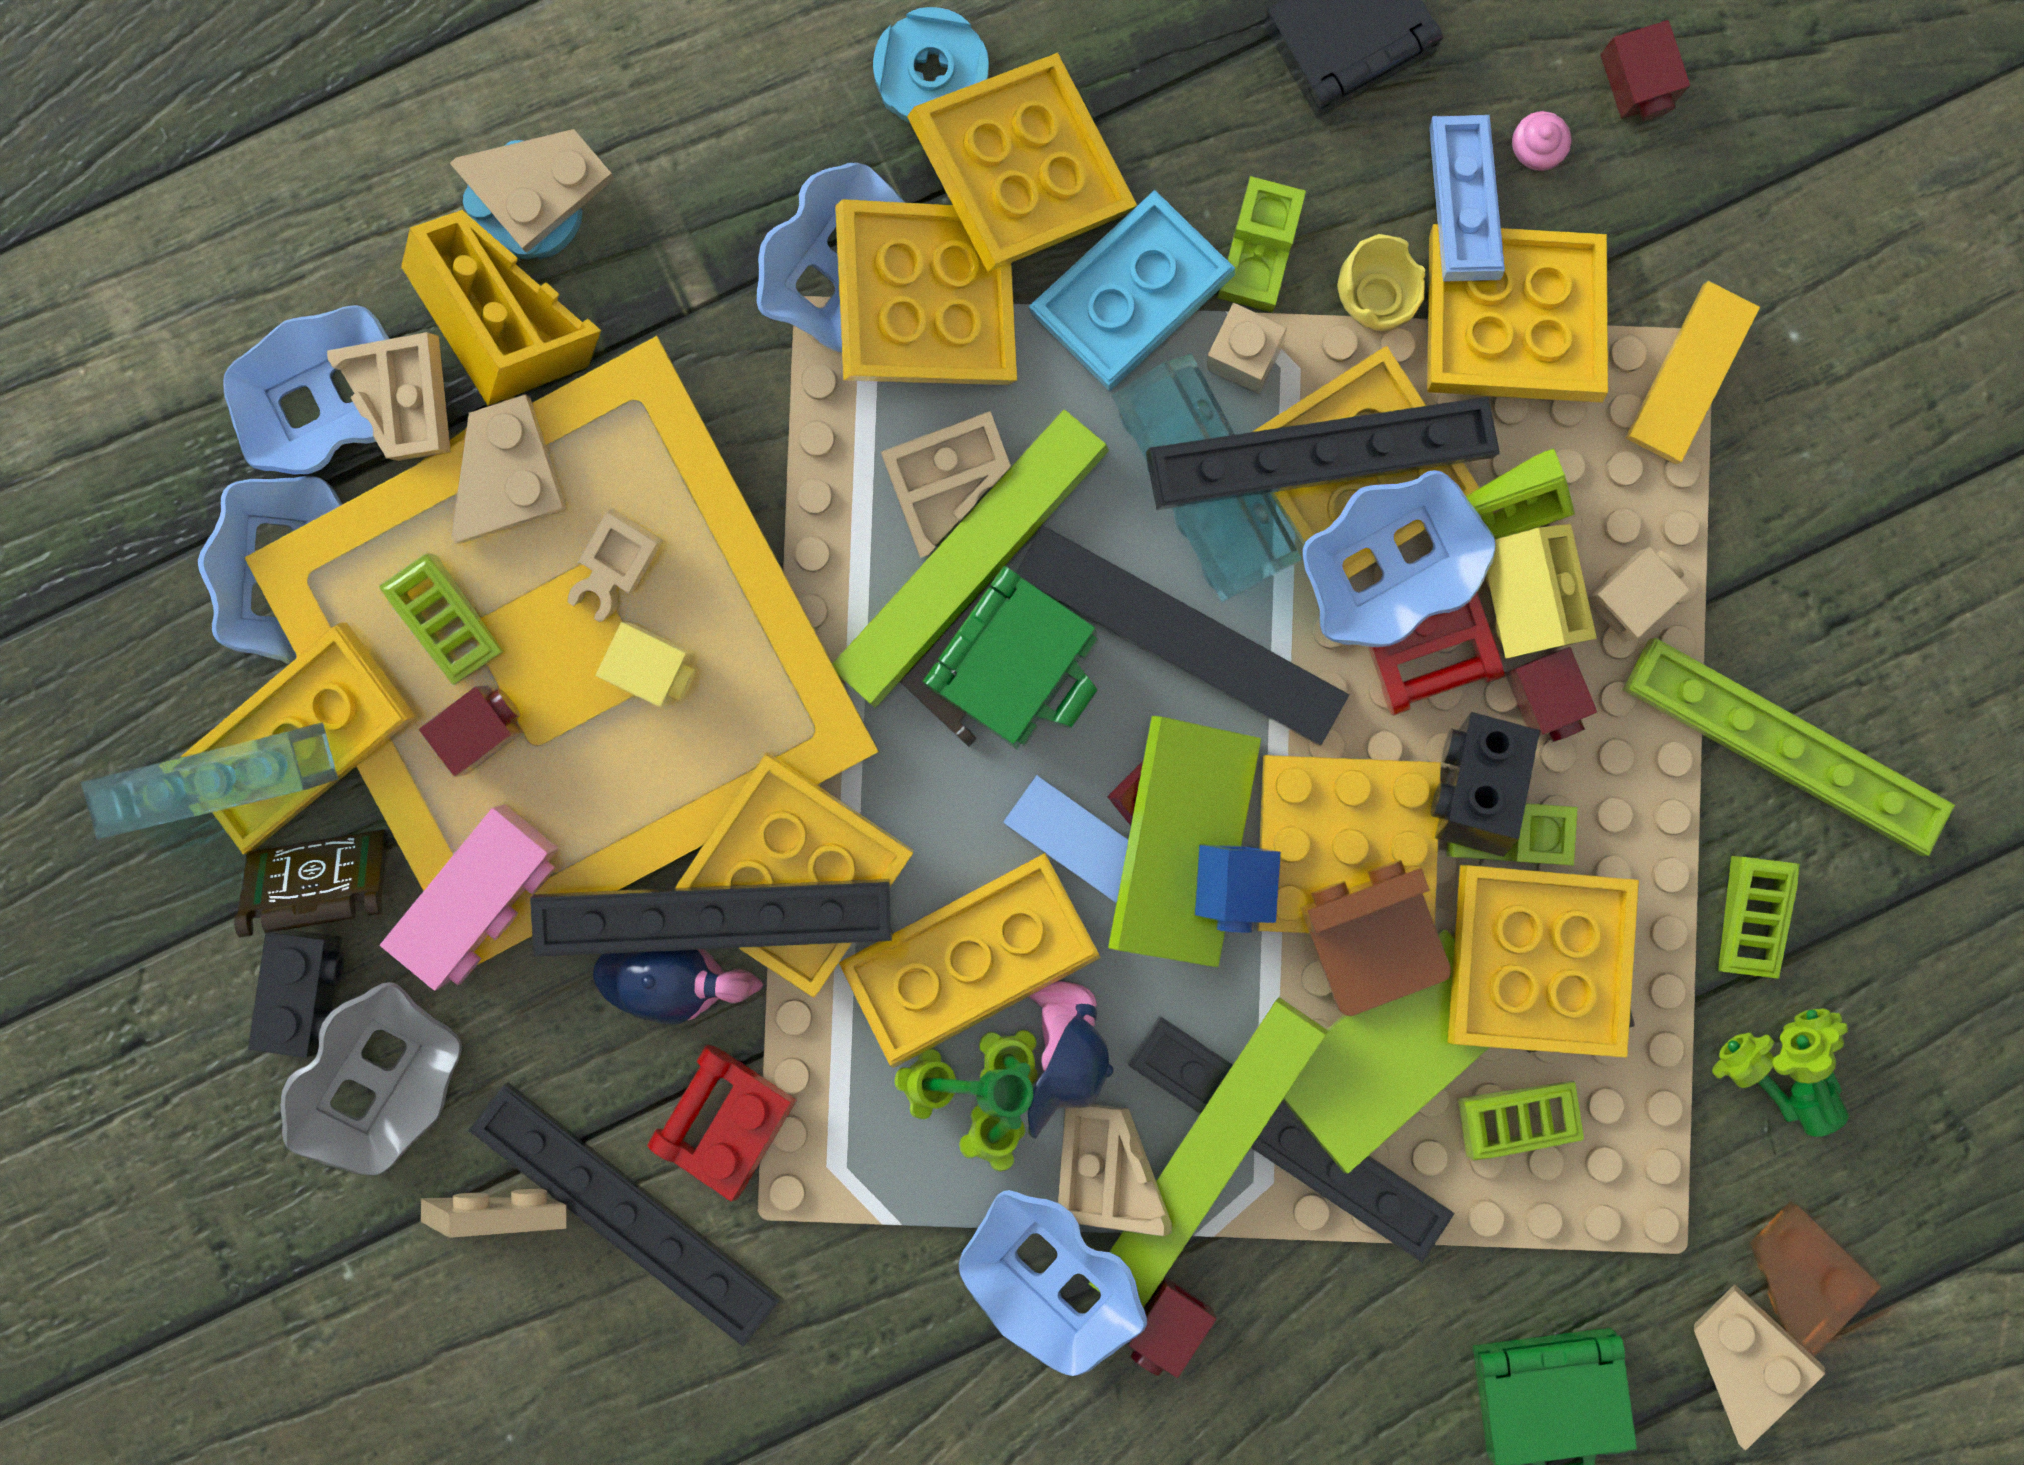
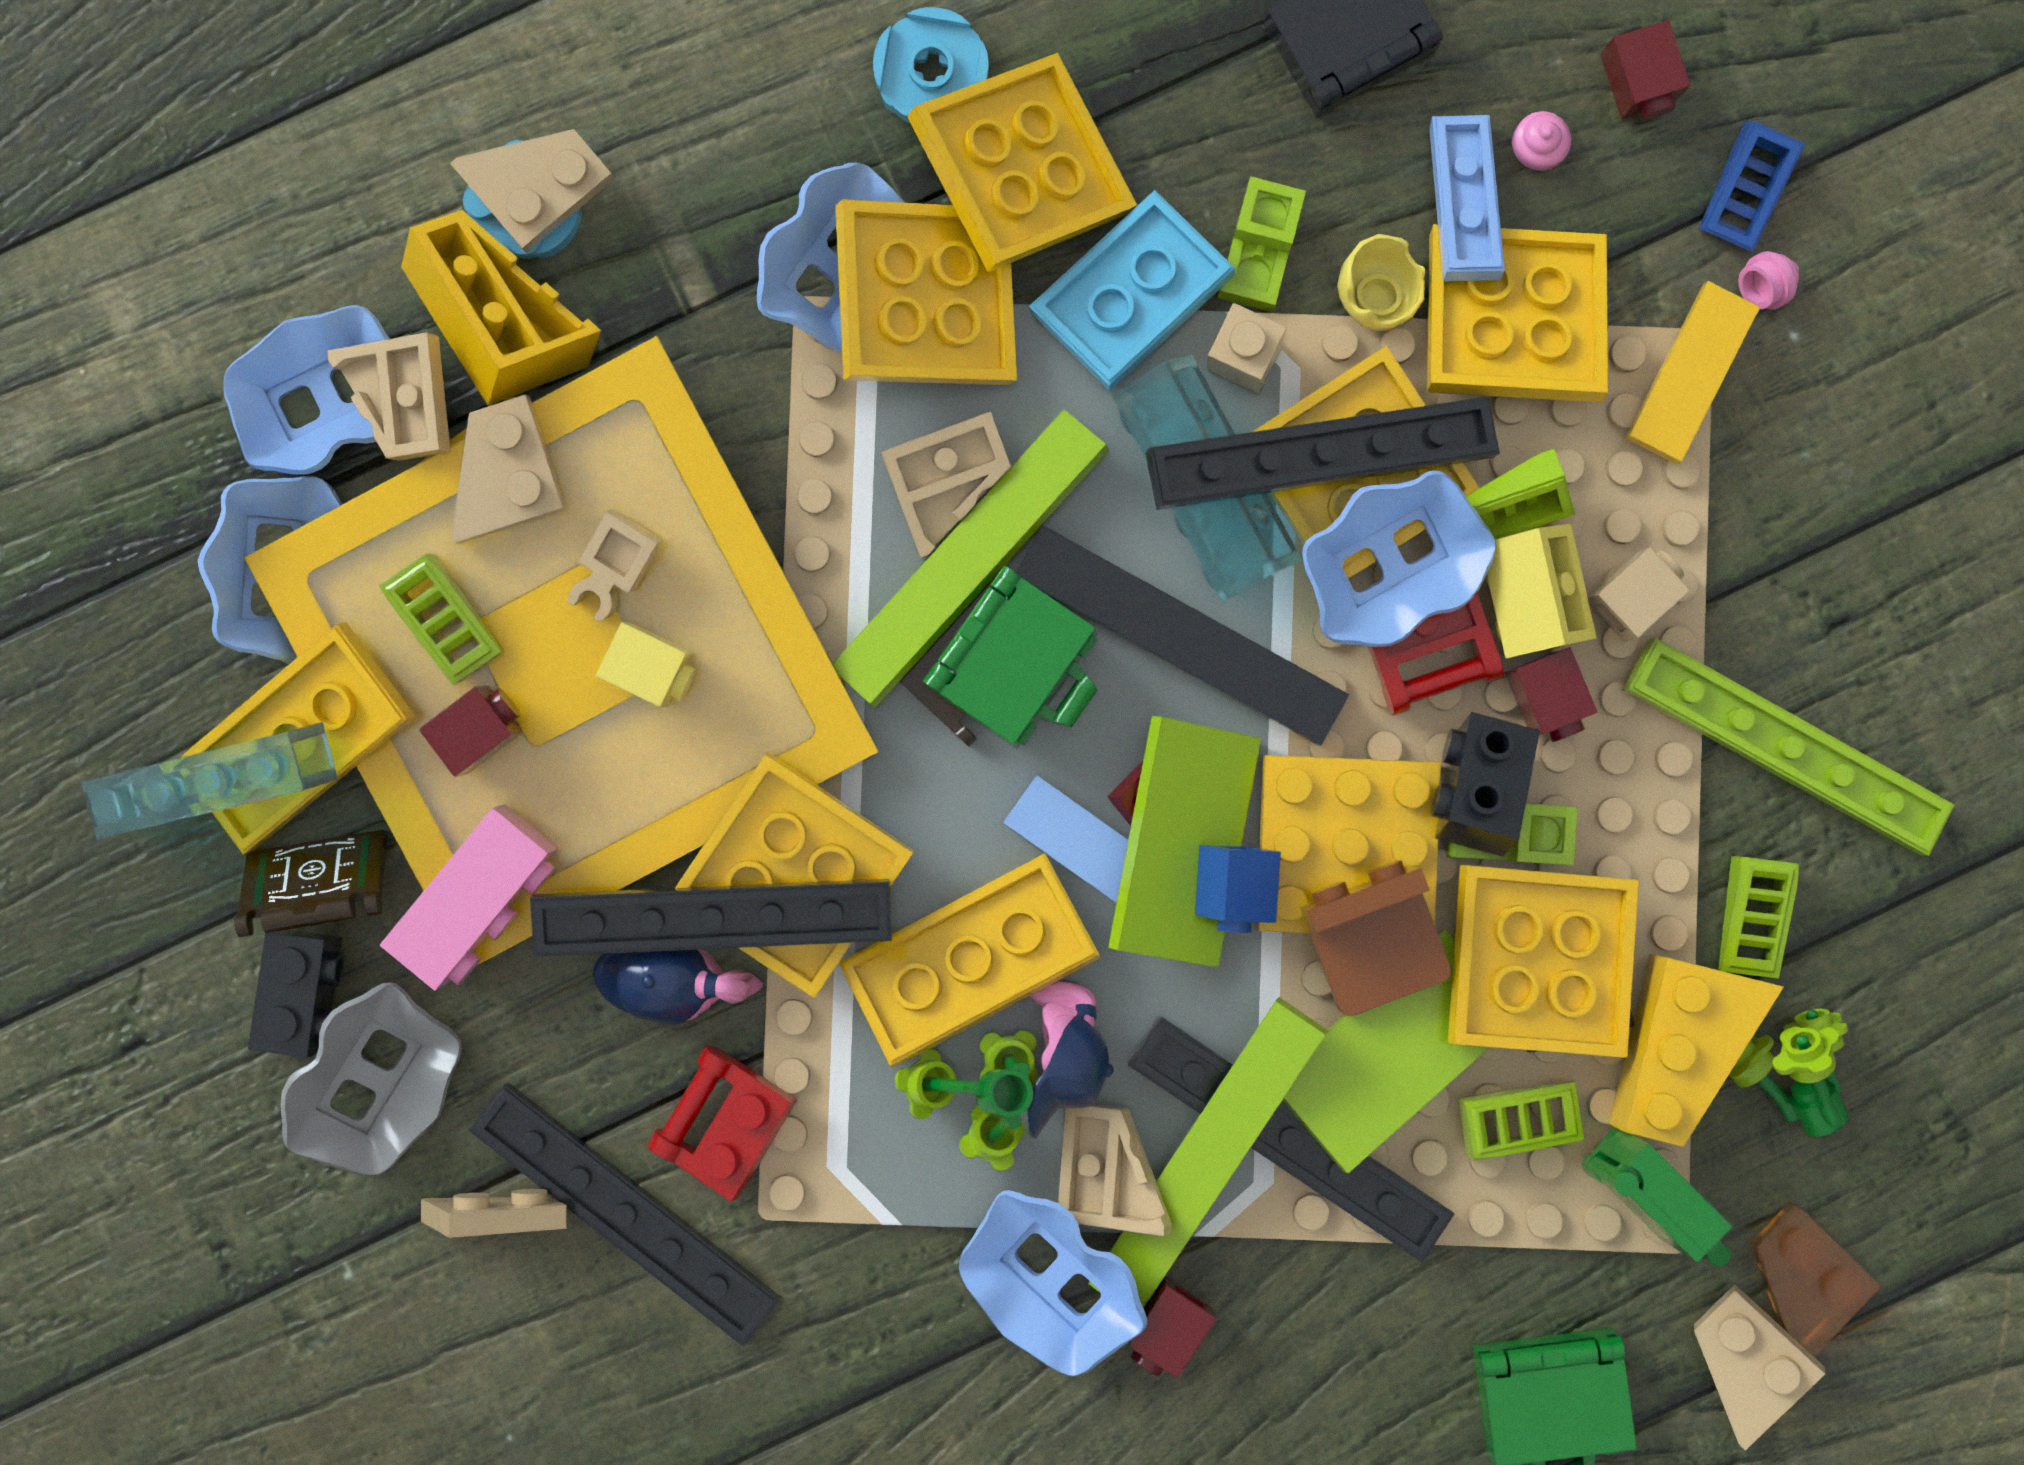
none -> green piece [1582,1127,1733,1267]
none -> yellow wedge [1609,954,1784,1147]
none -> blue slope [1699,120,1805,252]
none -> bright pink plate [1738,251,1799,310]

